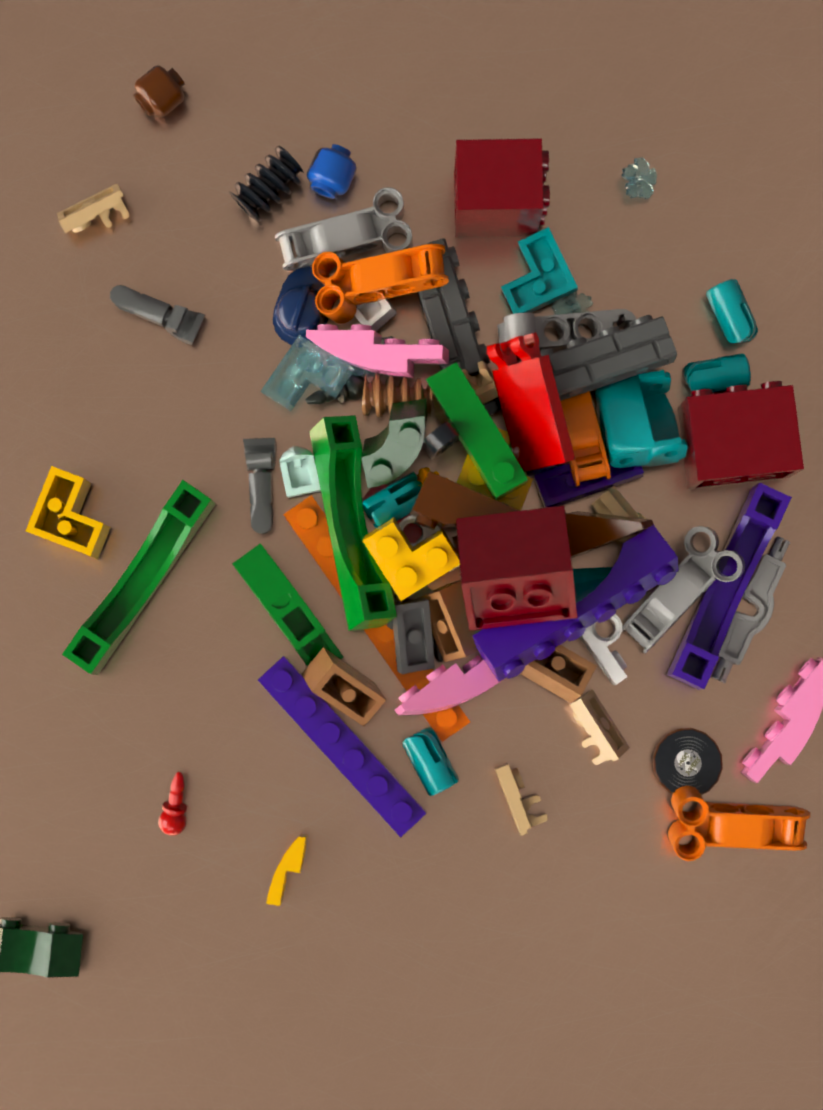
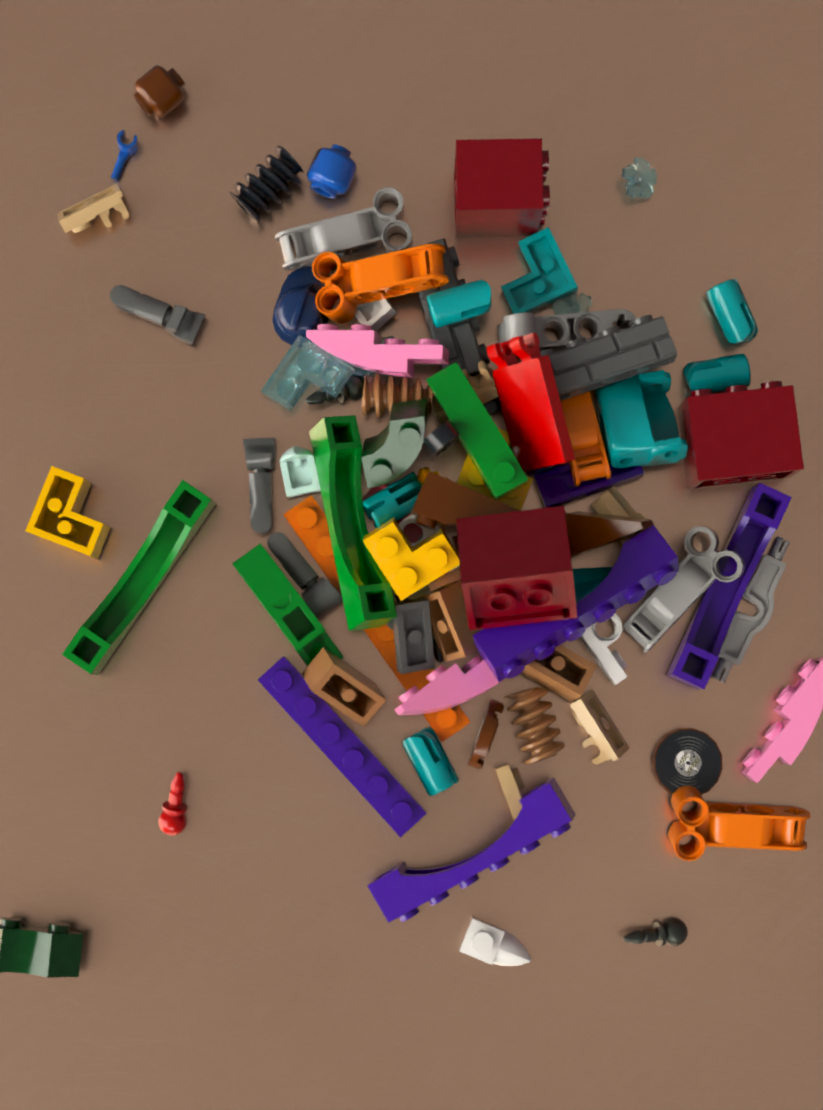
yellow slope [266,834,308,906] -> none
none -> blue hand [110,130,139,181]
none -> dark grey piece [267,532,343,620]
none -> dark purple arch [367,778,576,923]
none -> teal arm [426,280,492,328]
none -> white plate [459,917,531,966]
none -> reddish brown tile [468,699,504,769]
none -> medium nougat piece [504,687,565,765]
none -> pearl dark grey bar [624,918,688,947]

